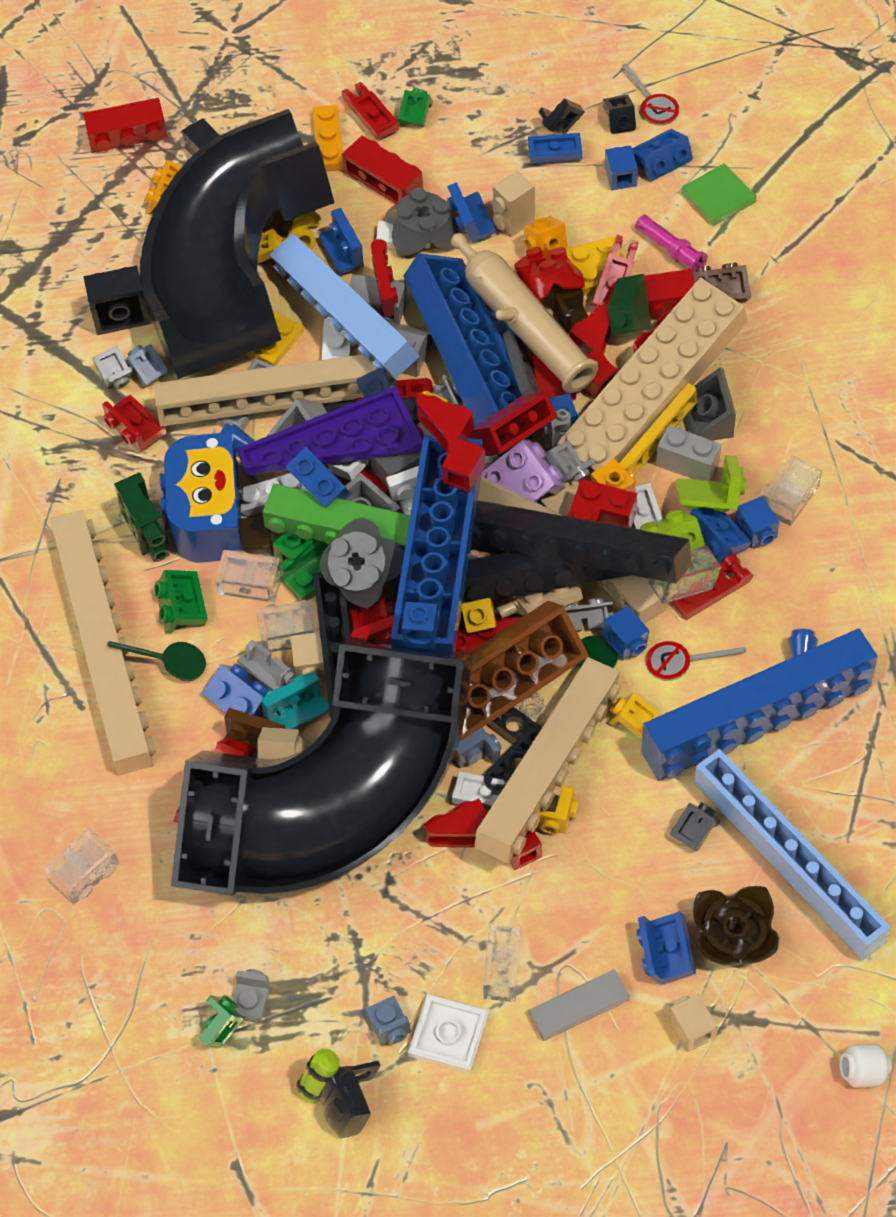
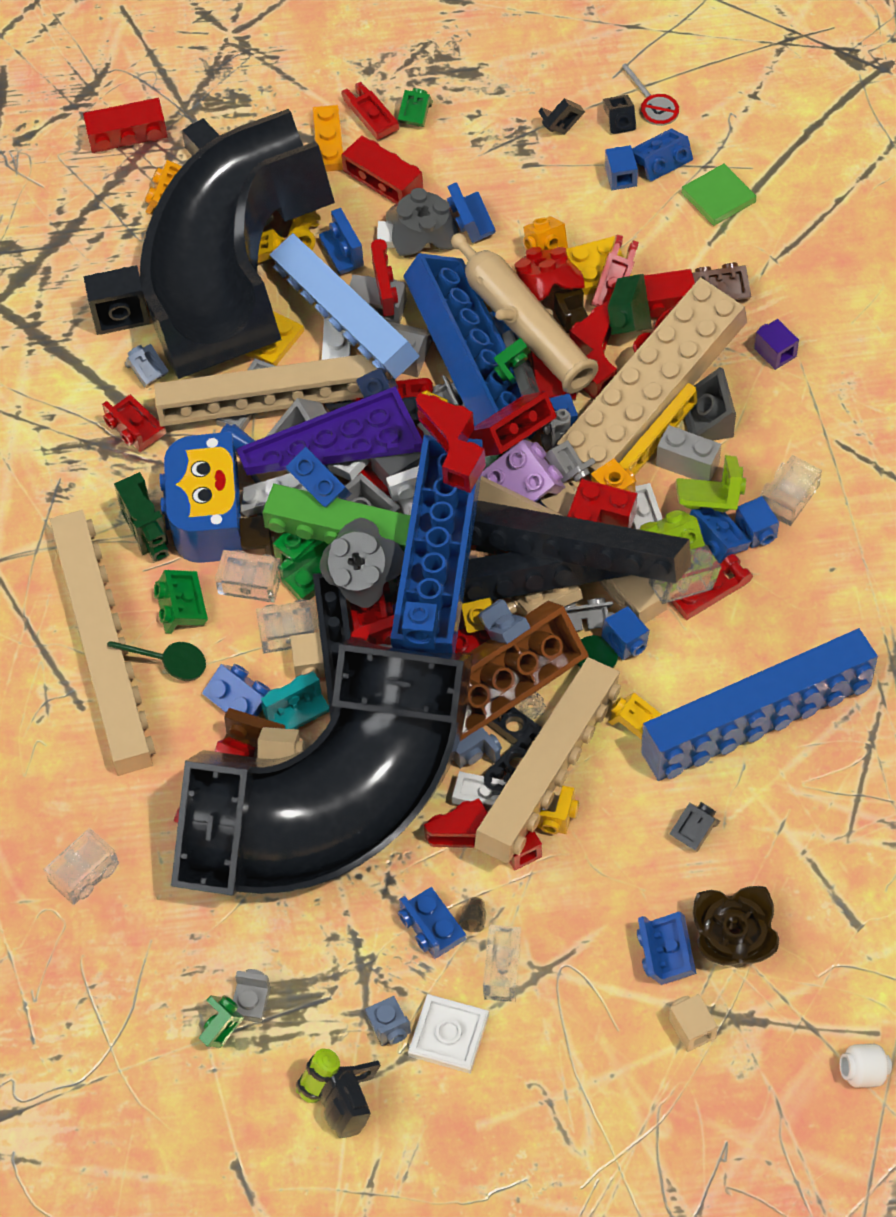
light grey bracket [92,346,134,389] -> none
light grey hinge [237,640,296,690] -> none
tan brick [492,171,535,237] -> none
blue plate [528,133,582,164] -> none
light grey tile [529,969,630,1041] -> none
dark pink pin [635,214,708,273] -> none
piece [646,641,746,681] -> none
light blue brick [694,749,891,961] -> none
blue cone [788,629,818,658] -> none
none -> blue bracket [398,887,467,959]
none -> clear smoke hose [459,897,487,932]
none -> sand blue bracket [478,599,531,644]
none -> green bracket [494,338,531,385]
none -> dark purple brick [754,319,799,370]

